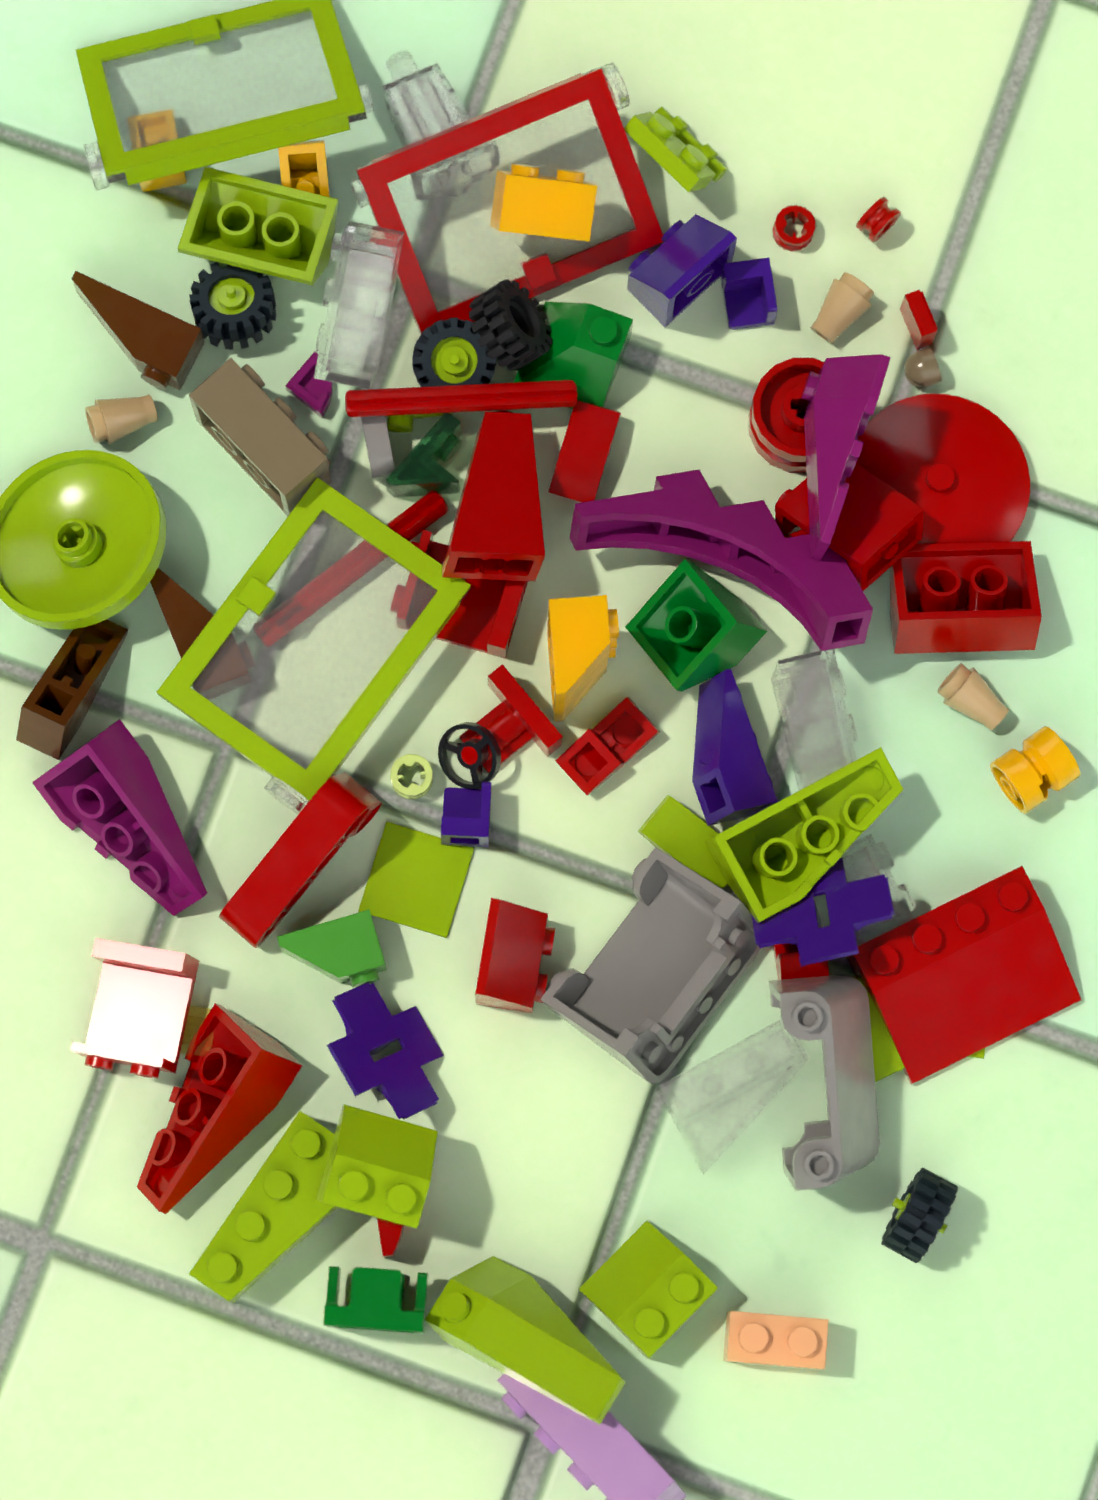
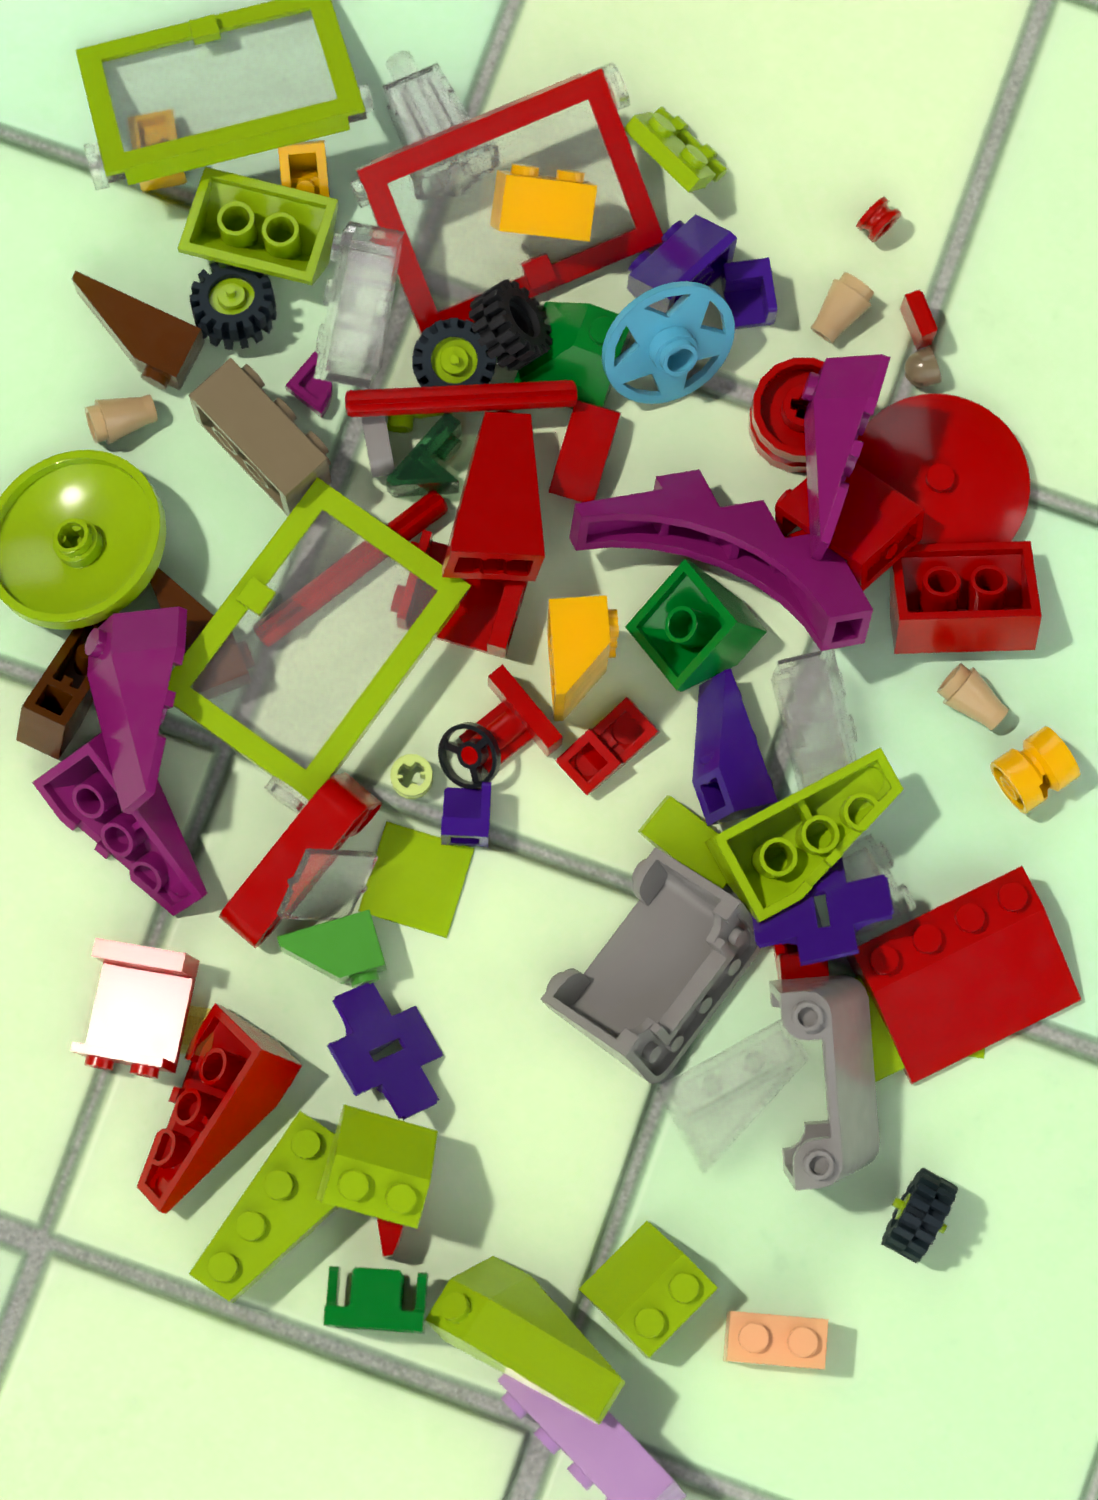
red slope [475,898,556,1013] -> none
red bush [772,205,816,251] -> none
none -> magenta wedge [85,607,187,815]
none -> clear piece [277,848,378,921]
none -> medium azure wheel [602,281,735,404]

